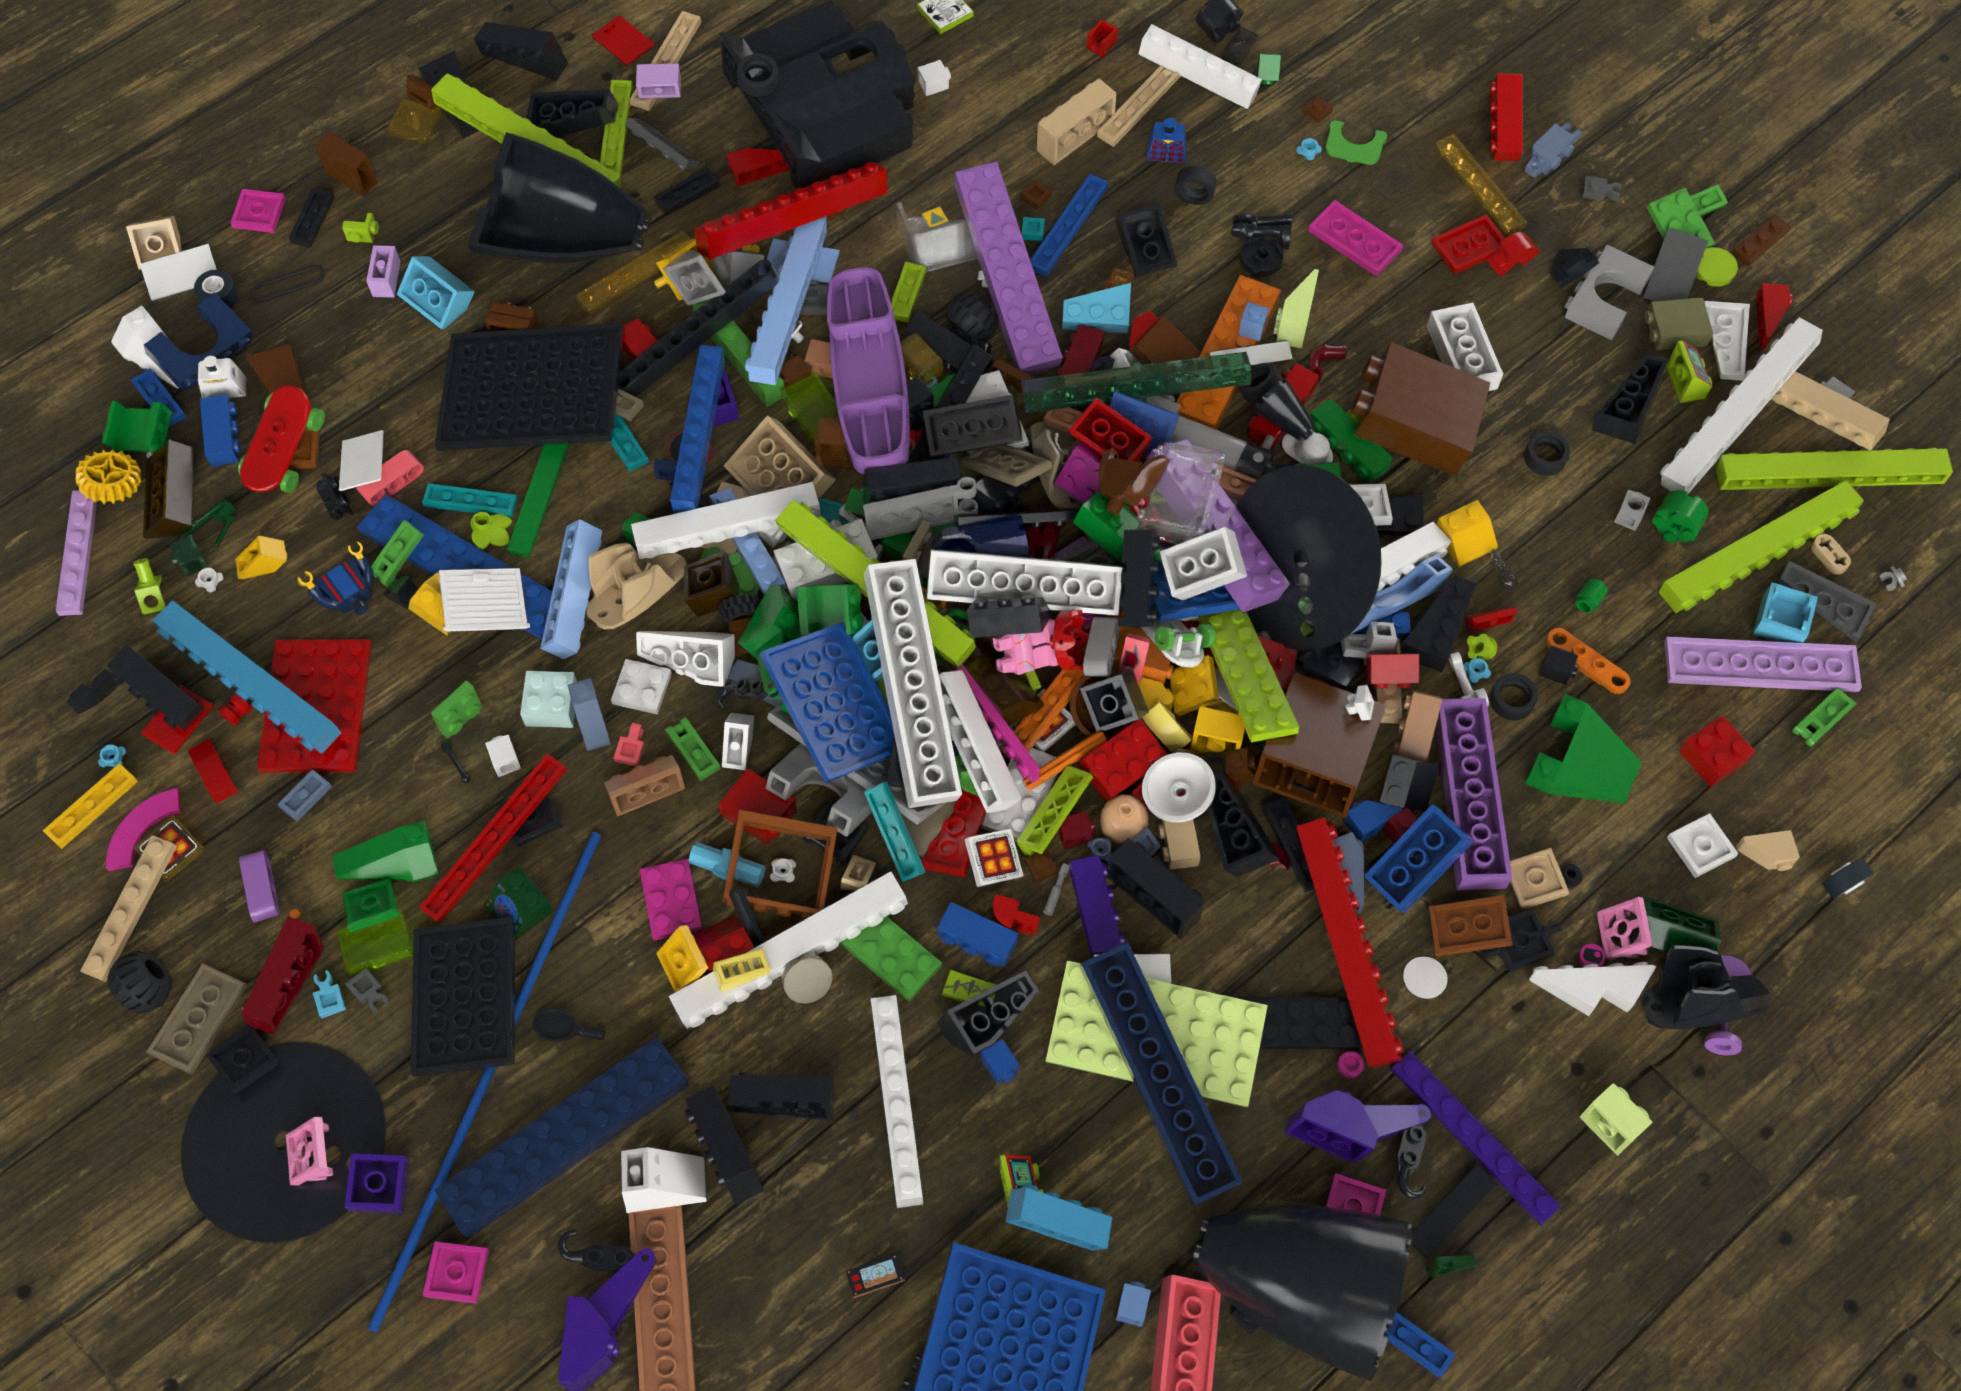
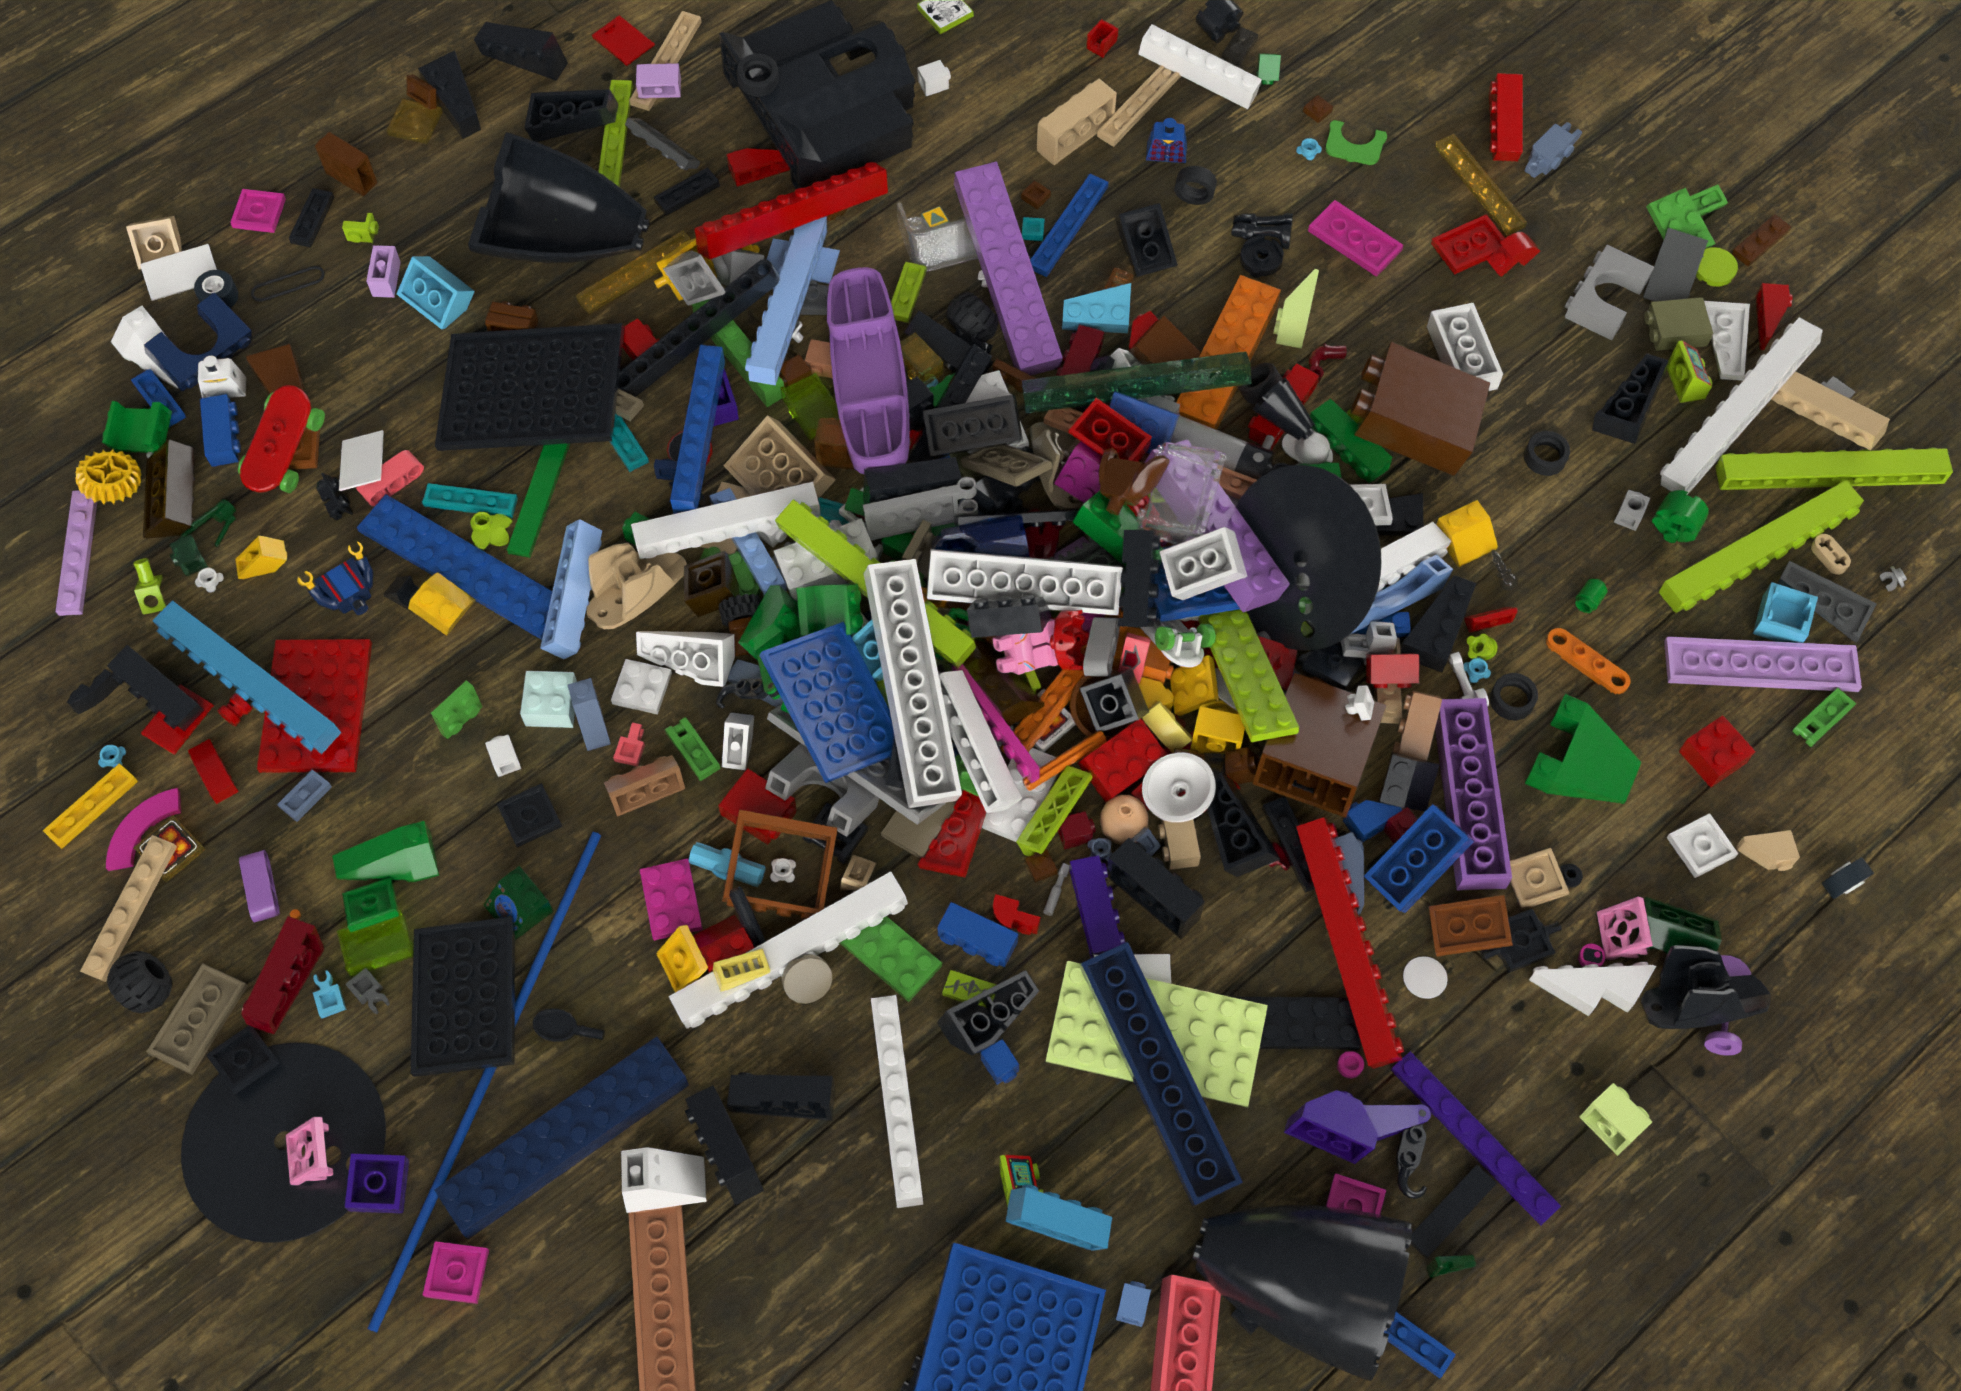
bright green plate [371,520,425,587] -> none
red plate [419,753,568,924] -> none
lime brick [431,73,621,188] -> none
white piece [439,568,530,632] -> none
black hinge [441,743,471,783] -> none
dark purple slope [558,1230,656,1391] -> none
tile [846,1254,905,1298] -> none
teal tile [863,781,926,882] -> none
tile [965,829,1023,887] -> none
white sticker [1210,341,1292,371] -> none
medium blue brick [1239,302,1269,341] -> none
black brick [1539,645,1579,685] -> none
black plate [1550,248,1599,288] -> none
dark grey plate [1582,176,1622,201] -> none

